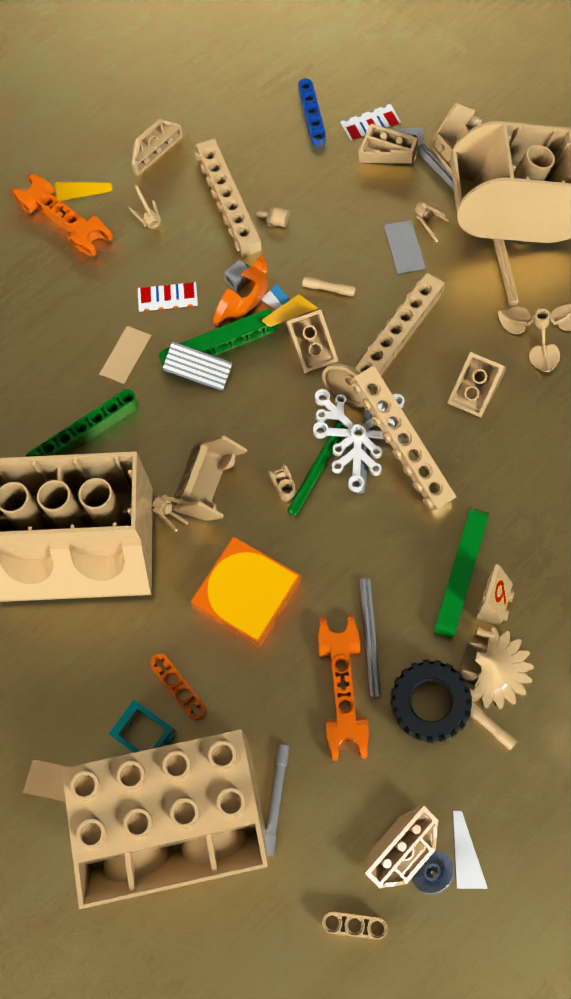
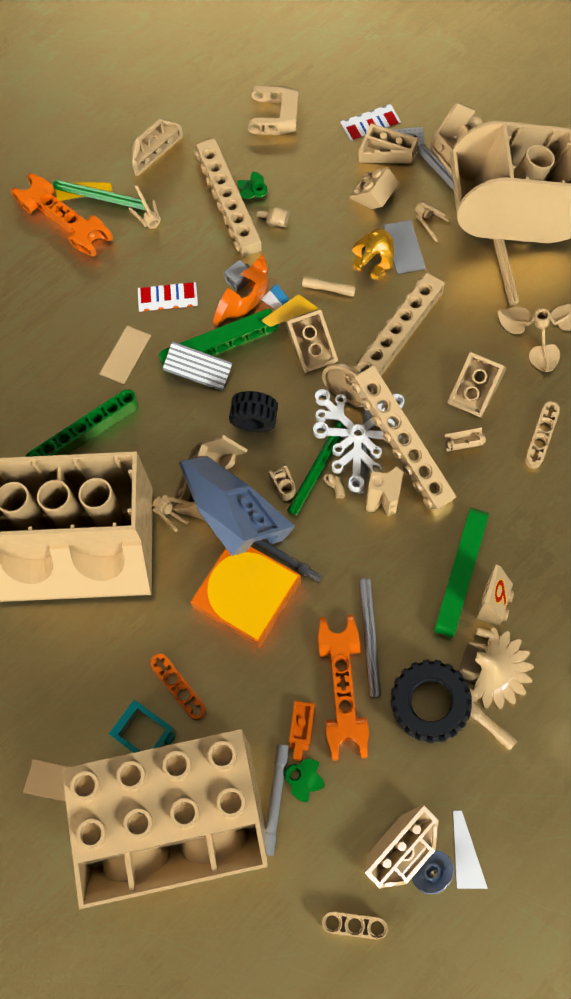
blue beam [298,78,326,146] -> none
none -> axle [53,179,148,210]
none -> sand blue wedge [179,456,295,556]
none -> black tyre [229,391,278,433]
none -> green plate [237,171,268,199]
none -> tan connector [248,85,299,135]
none -> dark grey bar [253,539,323,583]
none -> green plate [284,759,325,803]
none -> orange hinge [289,700,315,762]
none -> tan arm [323,473,345,499]
none -> tan slope [349,167,399,209]
none -> pearl gold piece [352,229,394,277]
none -> tan piece [365,466,404,516]
none -> tan hinge [444,427,486,452]
none -> tan beam [525,402,560,469]

